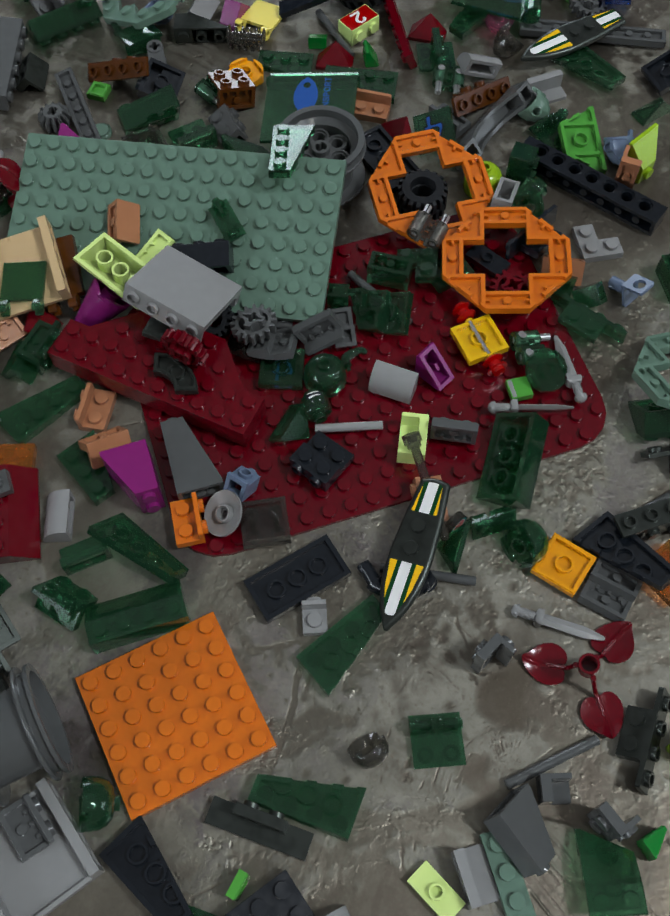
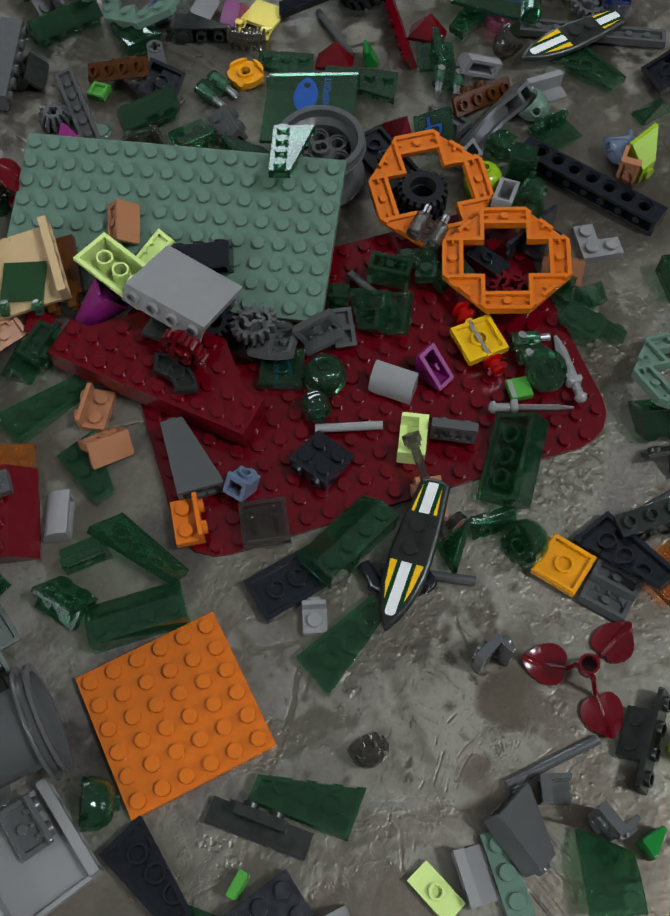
magenta slope [99,439,166,513] -> none
light grey dish [204,490,242,537] -> none
reddish brown bracket [208,68,256,109] -> none
clear green hinge [208,197,246,243] -> none
clear green slope [268,403,310,442] -> none
green slope [308,34,328,49] -> none
brick [338,4,379,46] -> none
clear green piece [341,347,368,371] -> none
nougat bracket [349,88,392,124] -> none
clear green hinge [408,712,466,770] -> none
light grey sword [511,604,605,641] -> none
bright green wing [557,106,607,174] -> none
sand blue bracket [608,274,654,307] -> none
none -> clear green slope [296,496,399,590]
none -> clear green brick [485,128,519,160]

